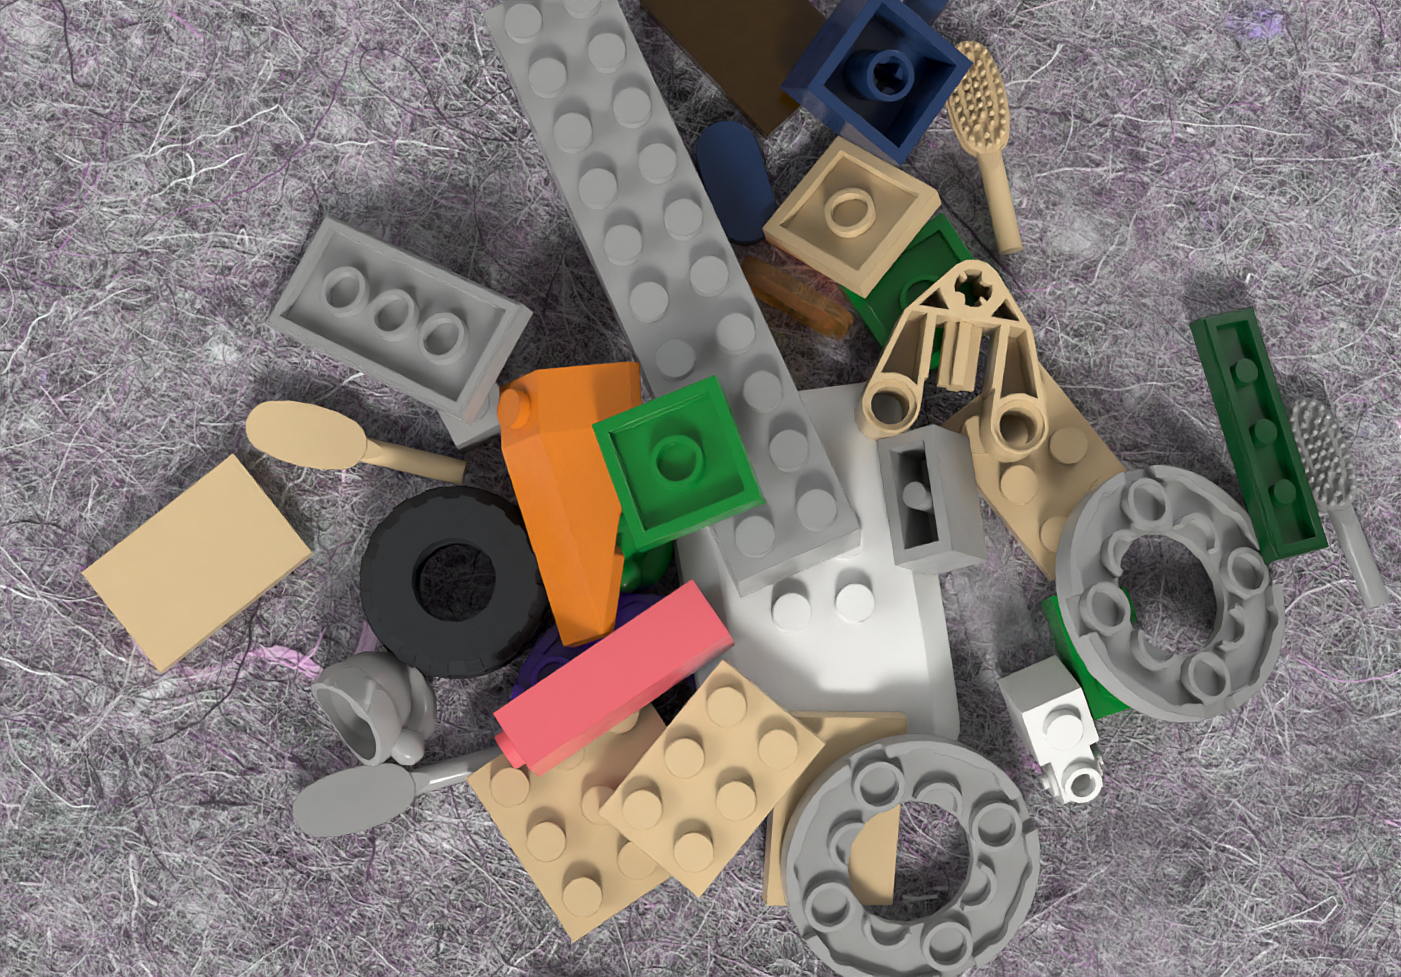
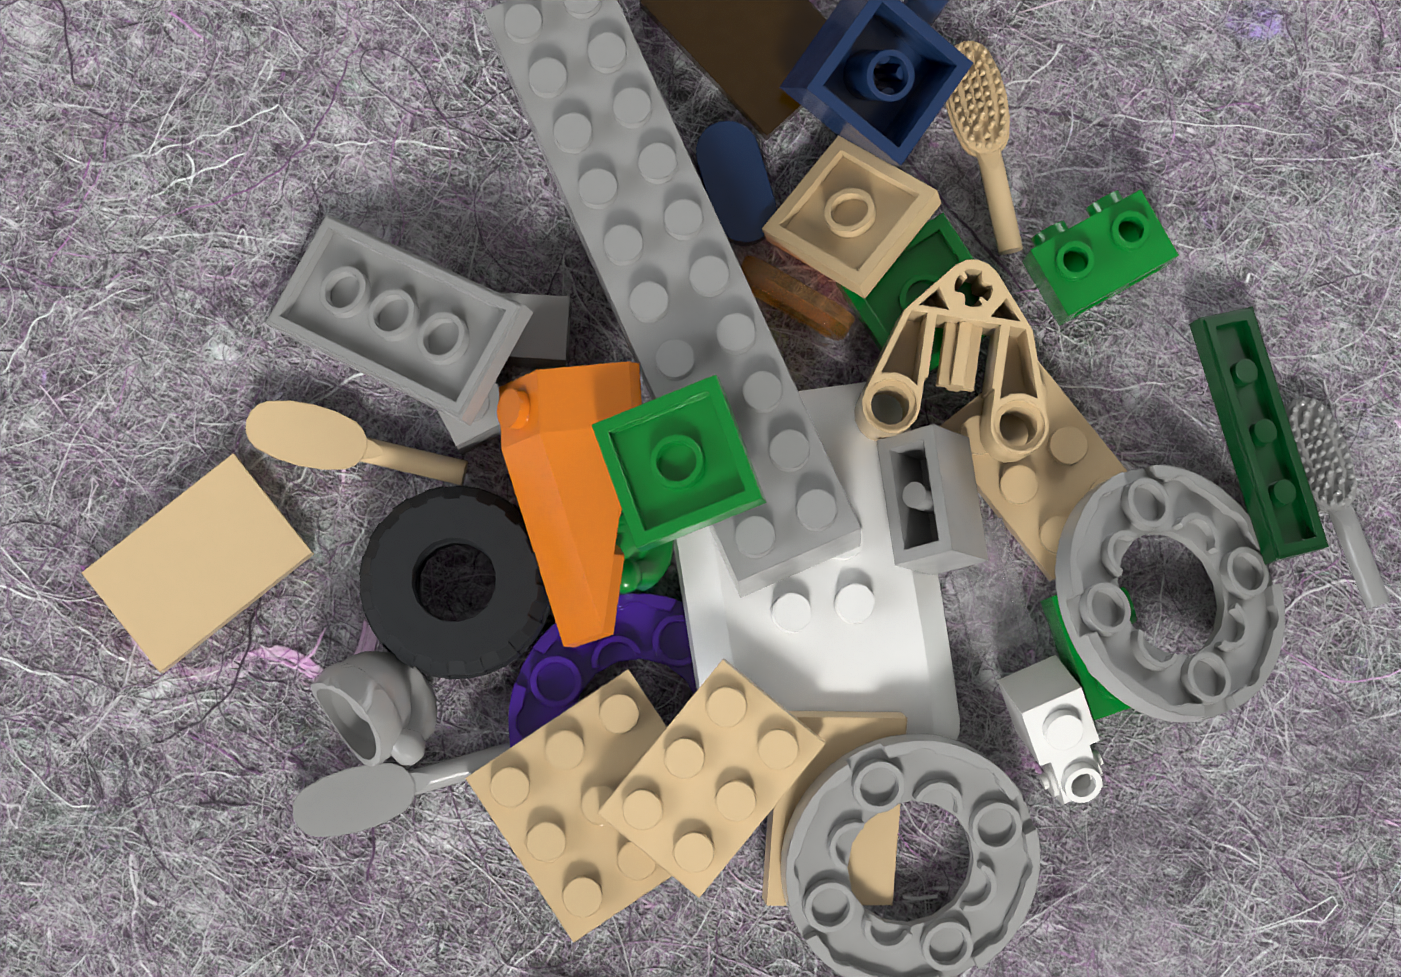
coral brick [493,579,735,777] -> none
none -> light grey brick [498,292,572,368]
none -> green brick [1022,189,1179,326]

